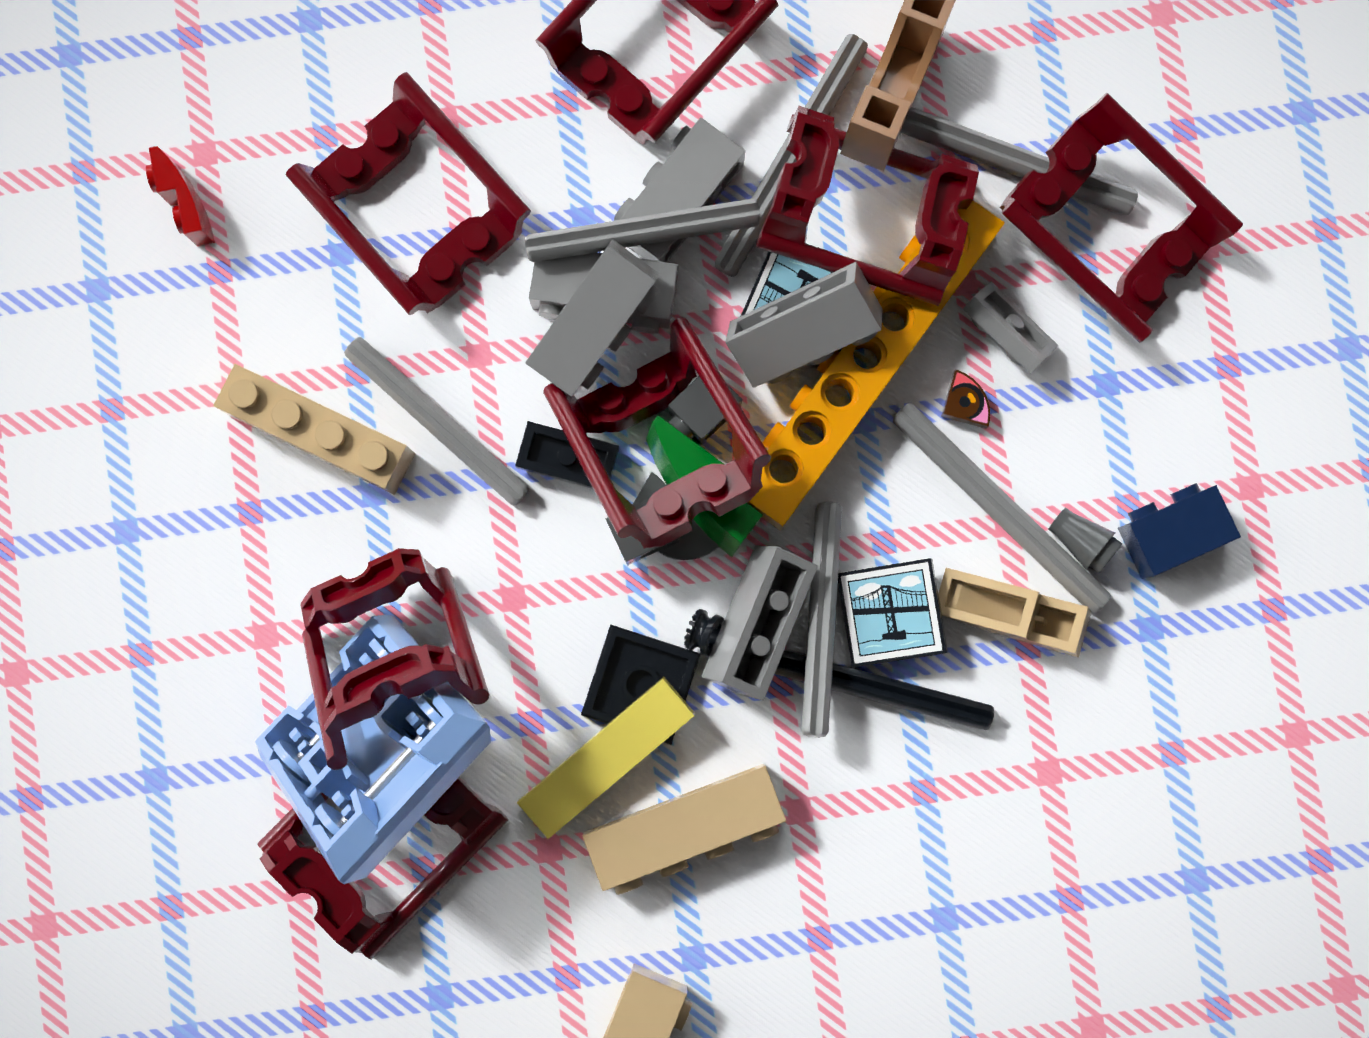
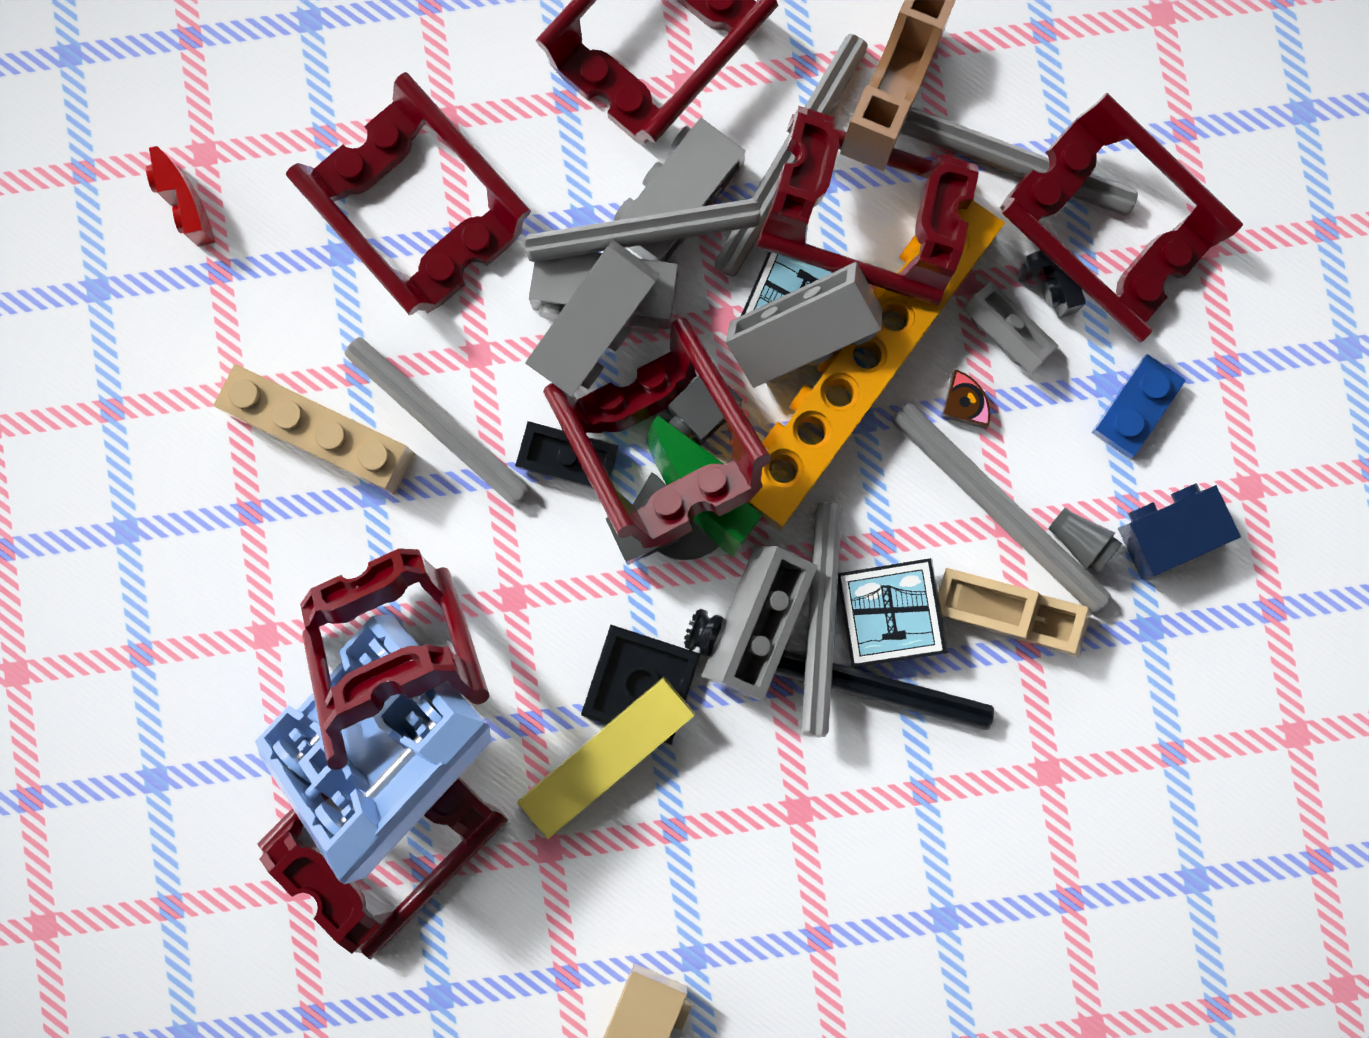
tan brick [582,764,786,895] -> none
none -> black bracket [1017,250,1086,318]
none -> blue plate [1091,354,1186,459]

